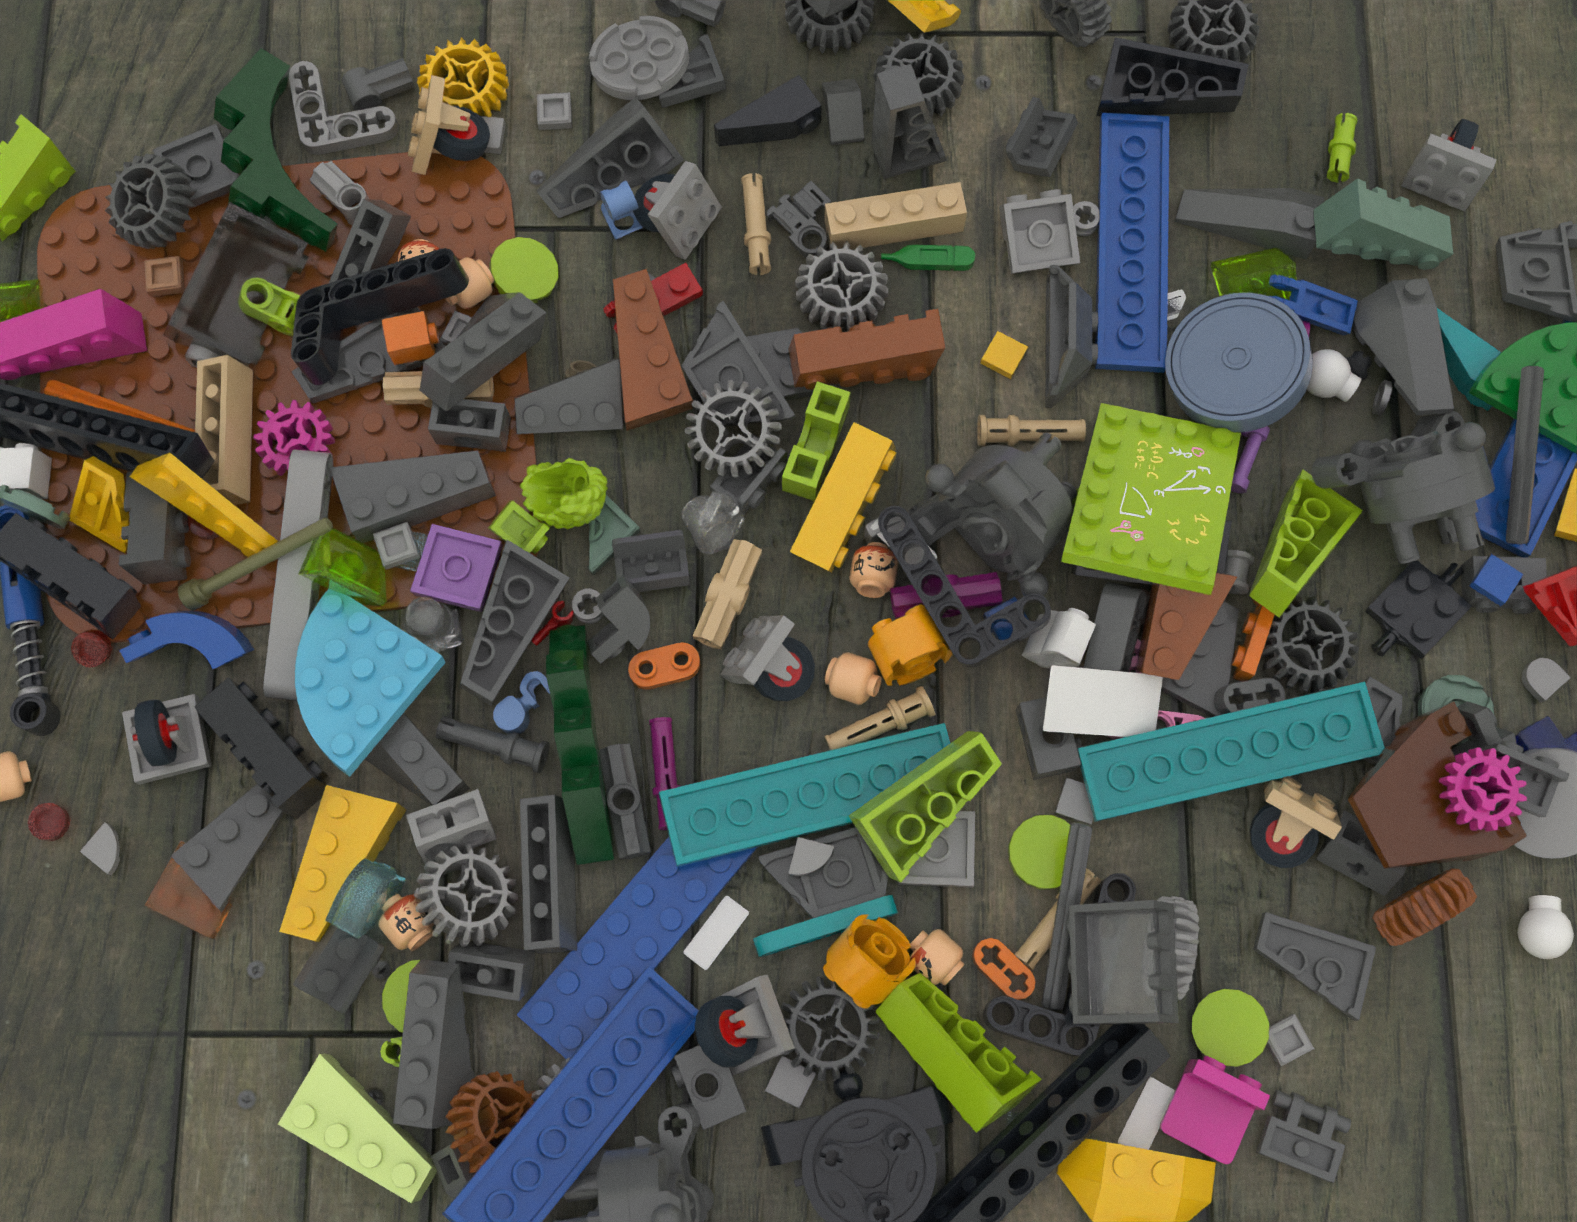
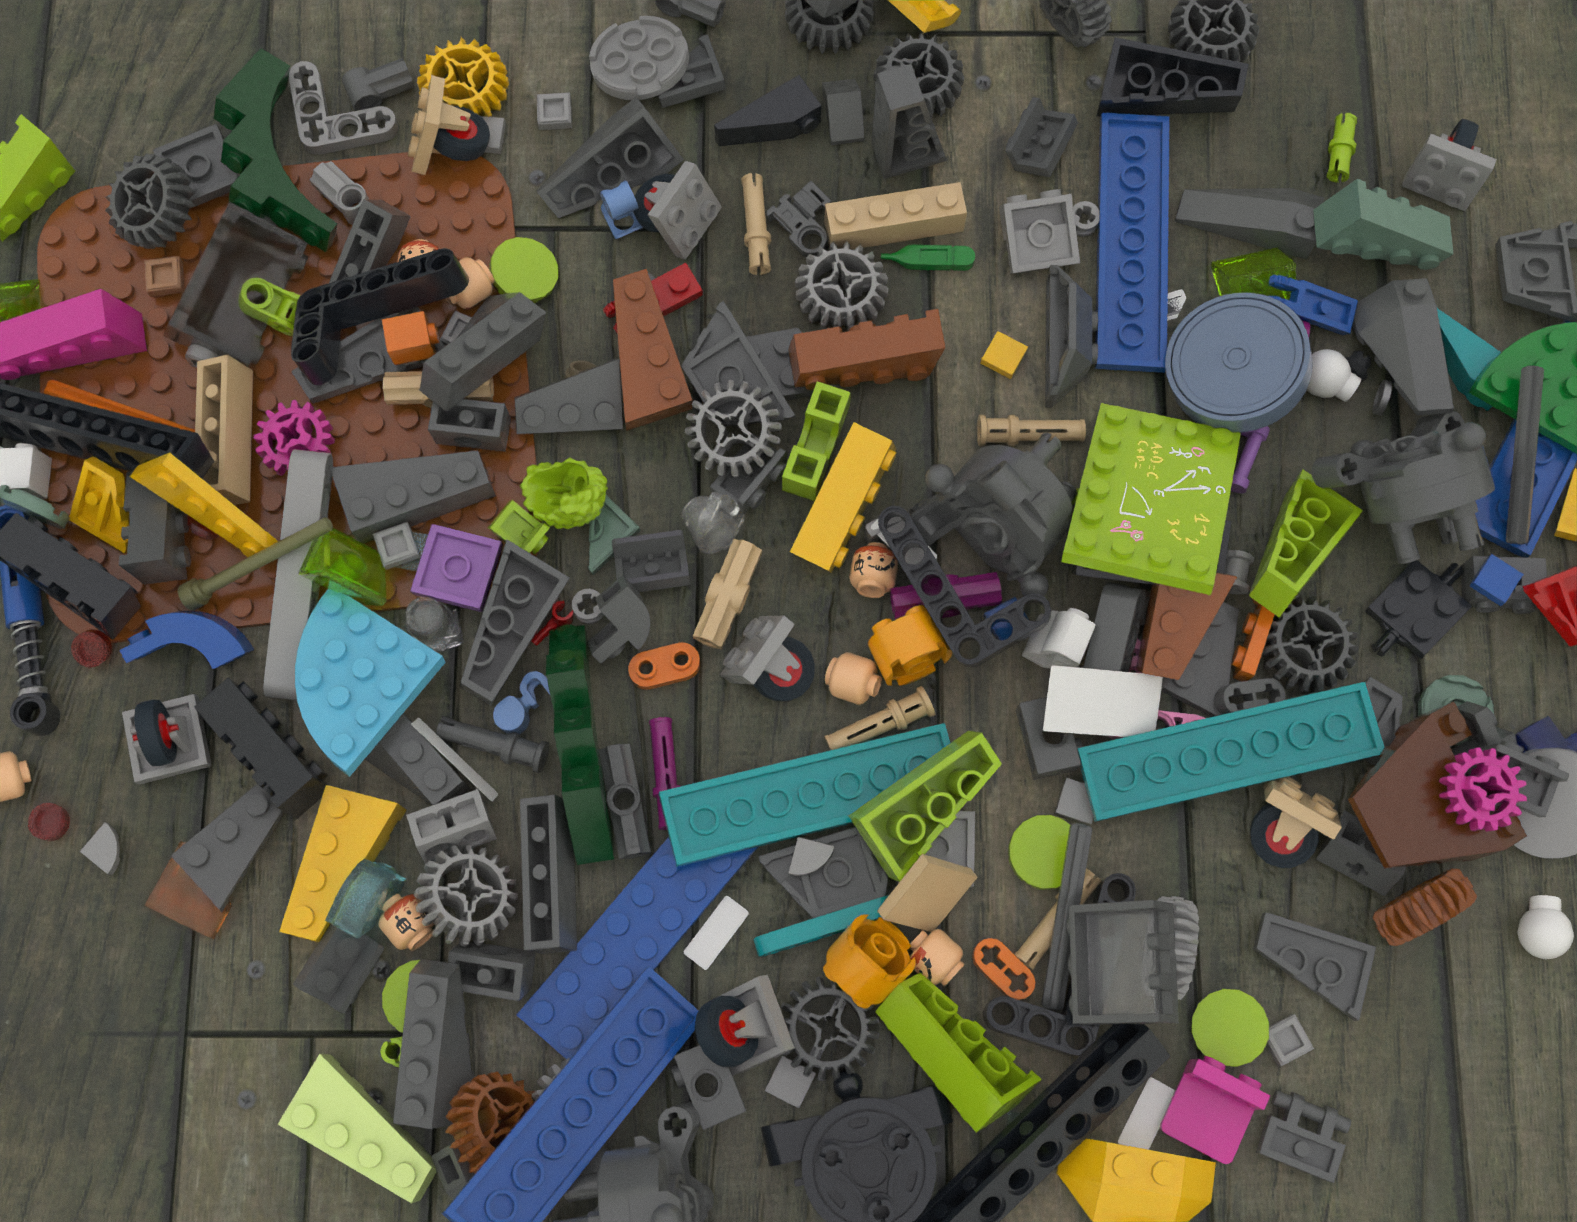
light grey tile [1522,658,1570,703] -> none
none -> white sticker [411,718,498,801]
none -> tan tile [877,854,978,932]

